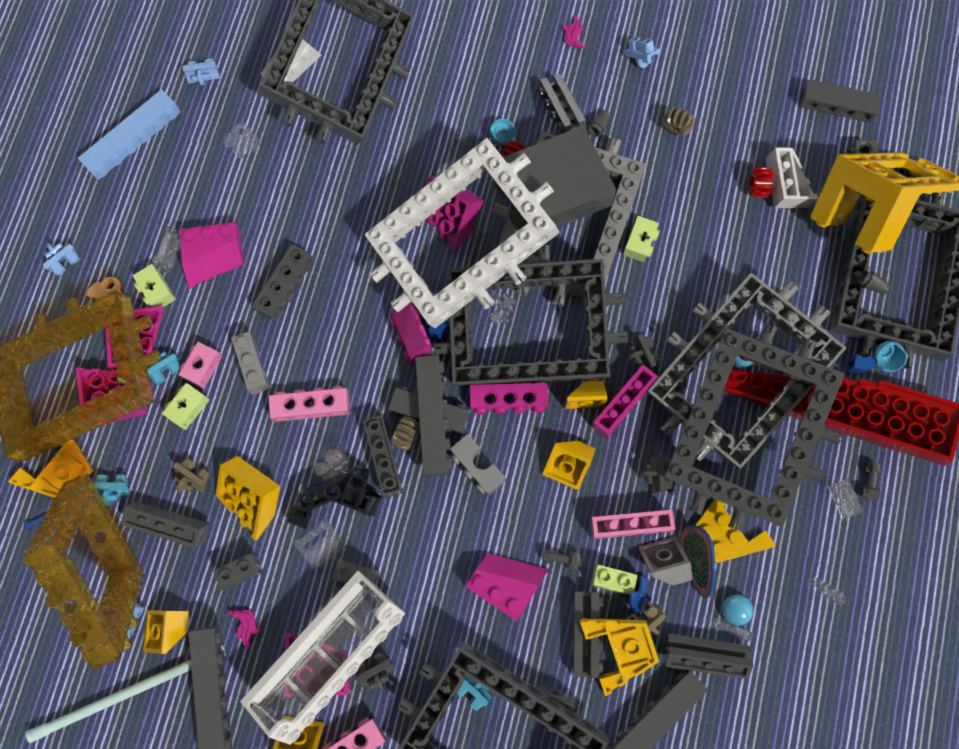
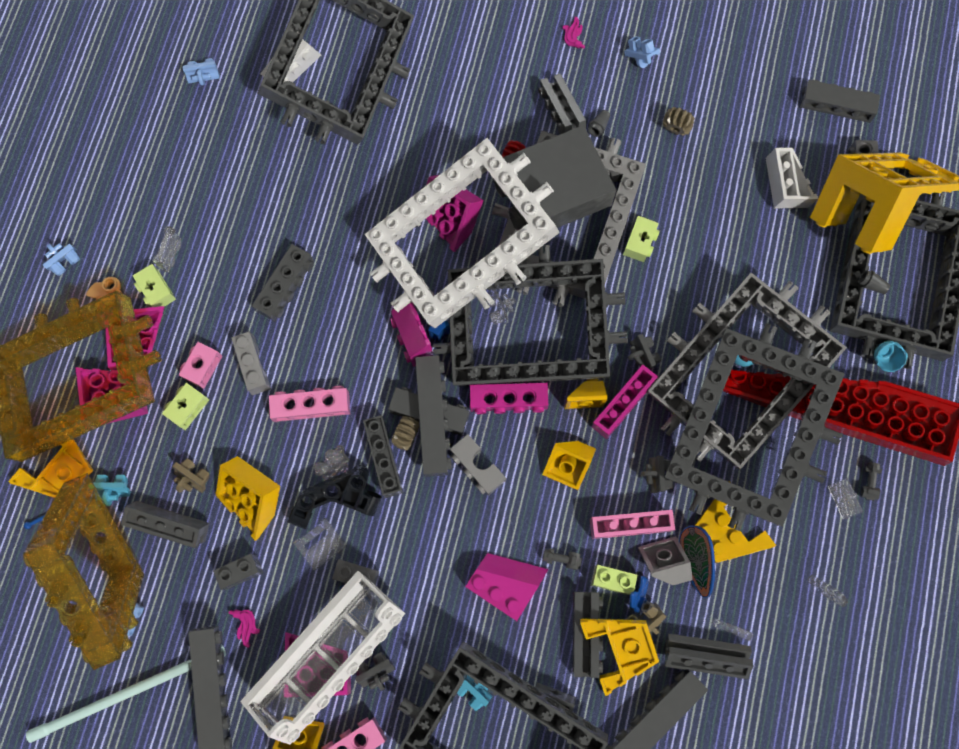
light blue brick [78,89,181,180] -> none
yellow slope [143,610,190,654] -> none
medium azure hips [144,351,181,385] -> none
dark pink wedge [180,222,244,289] -> none
clear plate [224,123,260,159] -> none
medium azure hair [489,119,517,147] -> none
medium azure hair [722,594,753,626] -> none
red gear [748,166,774,198] -> none
blue piece [846,355,877,376] -> none

